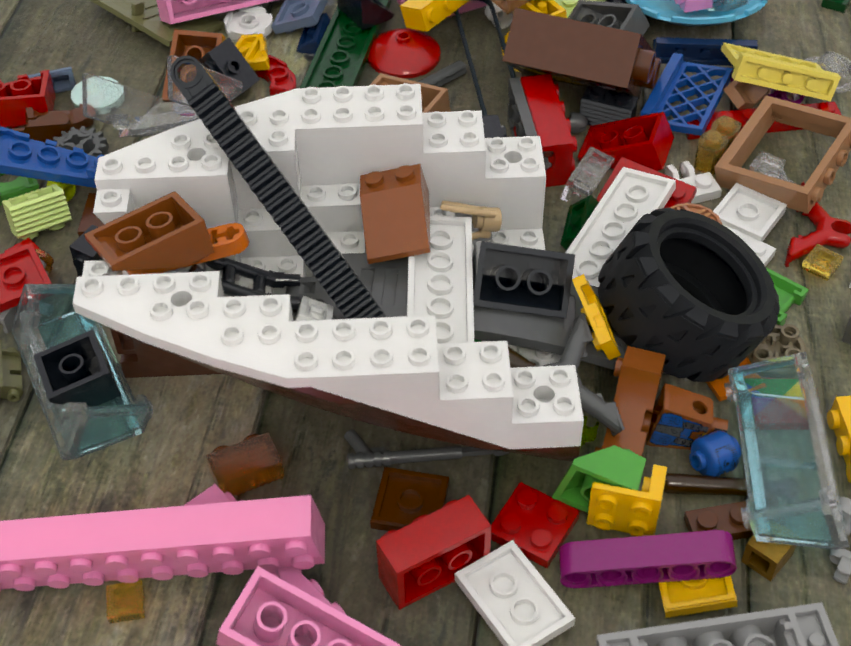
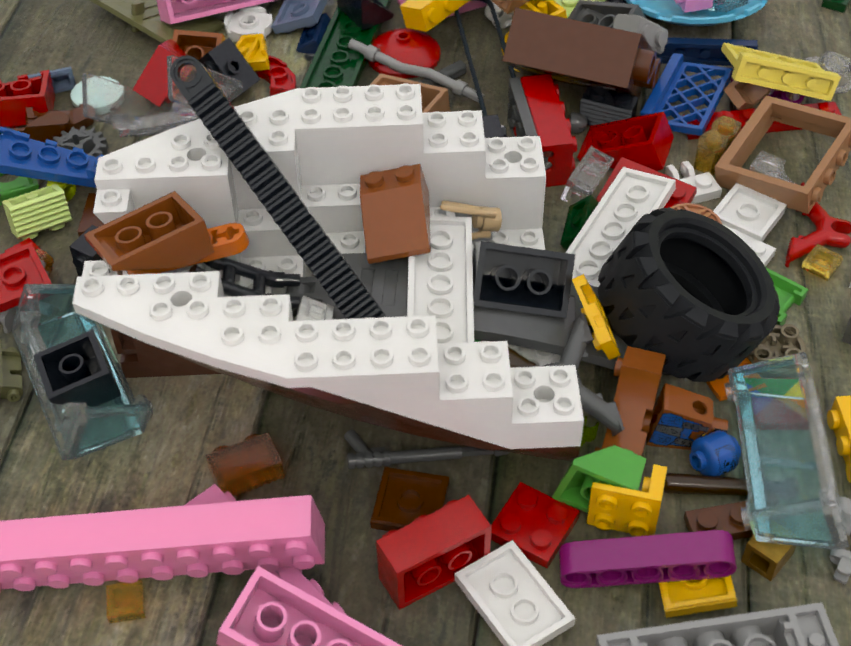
none -> red slope [132,39,190,107]
none -> light grey bar [348,38,485,103]
none -> light grey brick [613,13,668,54]

